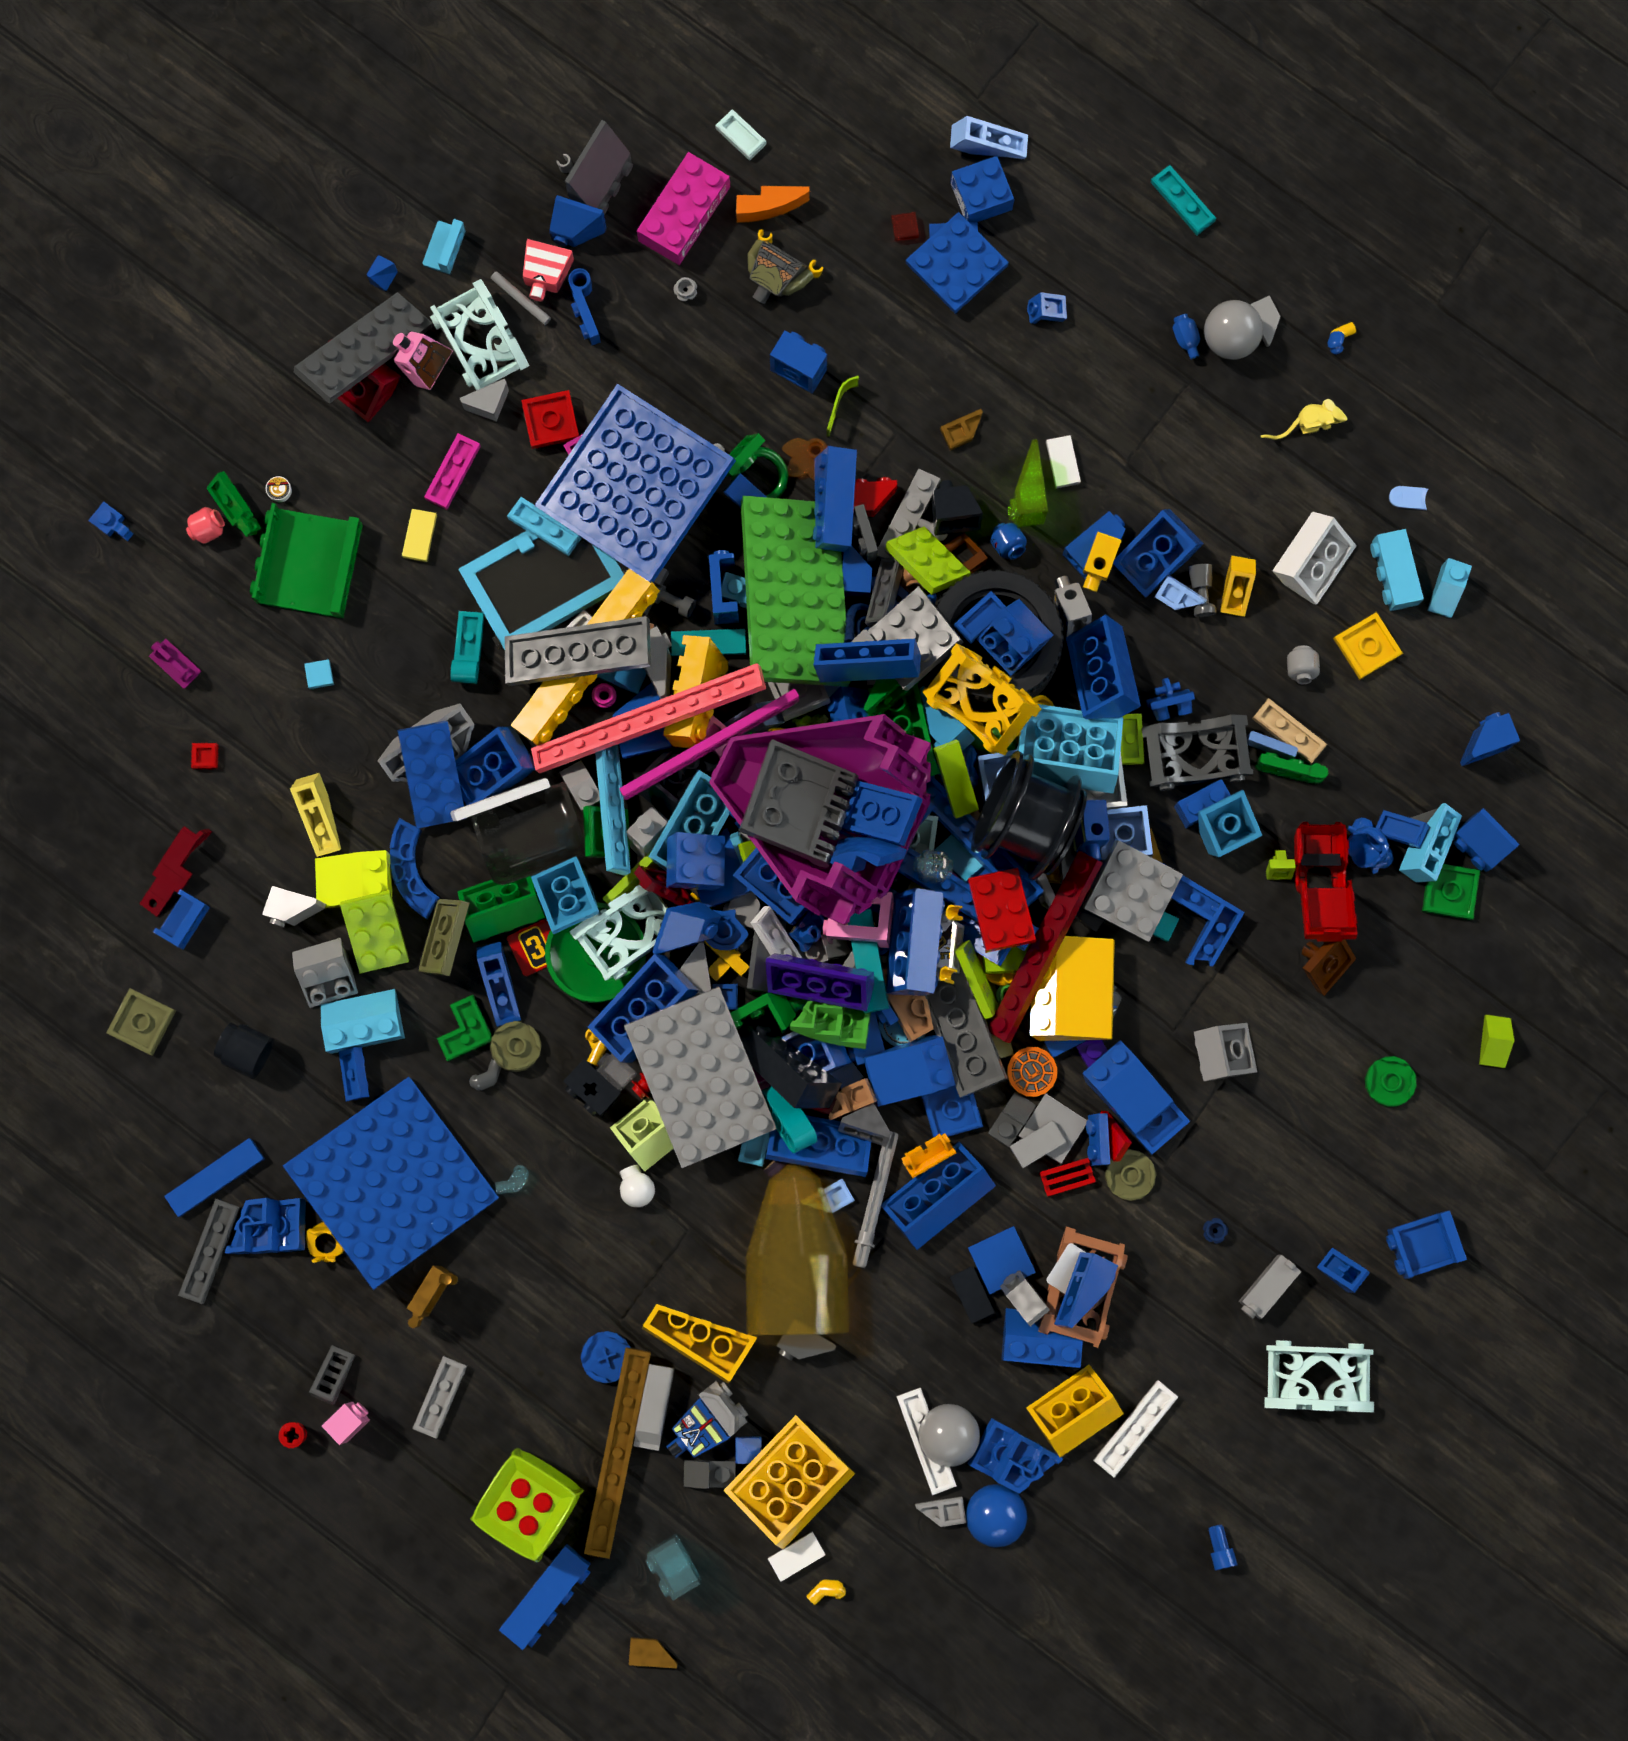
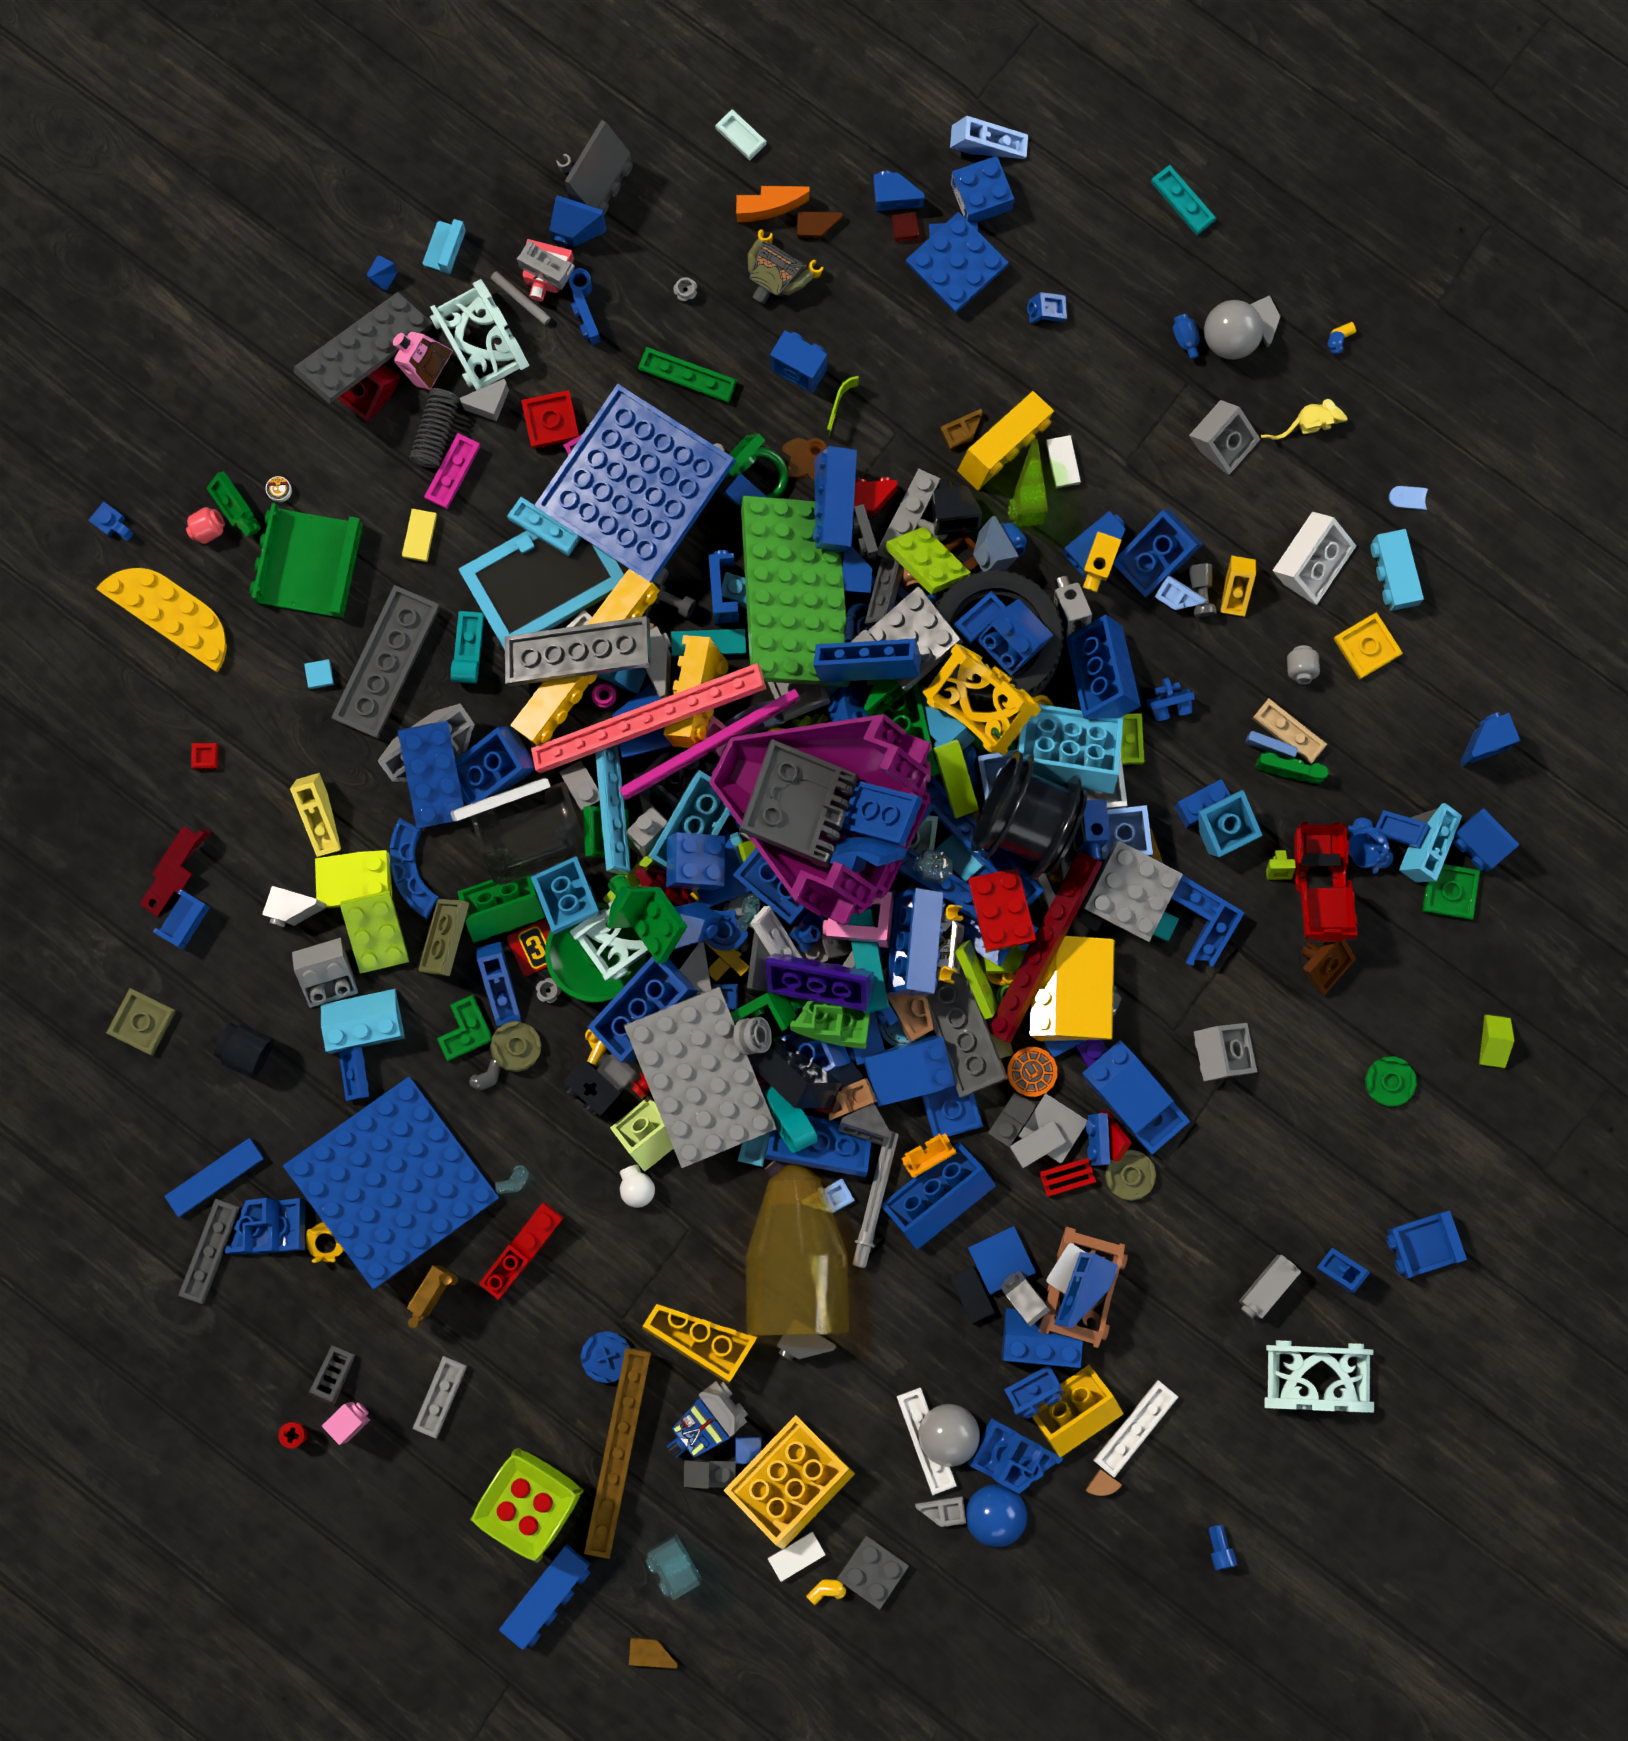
magenta hinge [149,639,202,689] -> none
light grey piece [634,1364,675,1451] -> none
dark pink brick [637,152,730,265] -> none
dark grey fence [1142,715,1254,791] -> none
dark blue plate [1203,1218,1228,1244] -> none
medium azure slope [1427,558,1472,618] -> none
none -> yellow plate [96,568,227,673]
none -> dark grey plate [331,585,440,739]
none -> dark grey piece [409,388,460,468]
none -> red slope [479,1202,564,1300]
none -> light grey hinge [517,241,575,290]
none -> light grey plate [536,978,561,1003]
none -> green plate [607,874,687,964]
none -> green tile [638,347,737,404]
none -> light grey wheel [734,1017,772,1055]
none -> clear light blue arm [736,894,760,931]
none -> reddish brown tile [797,212,842,238]
none -> dark grey plate [837,1535,909,1610]
none -> blue slope [873,171,924,211]
none -> yellow wedge [957,391,1054,491]
none -> sand blue slope [973,516,1019,572]
none -> blue bracket [1004,1365,1065,1419]
none -> medium nougat tile [1086,1469,1122,1496]
none -> light grey slope [1189,400,1261,475]

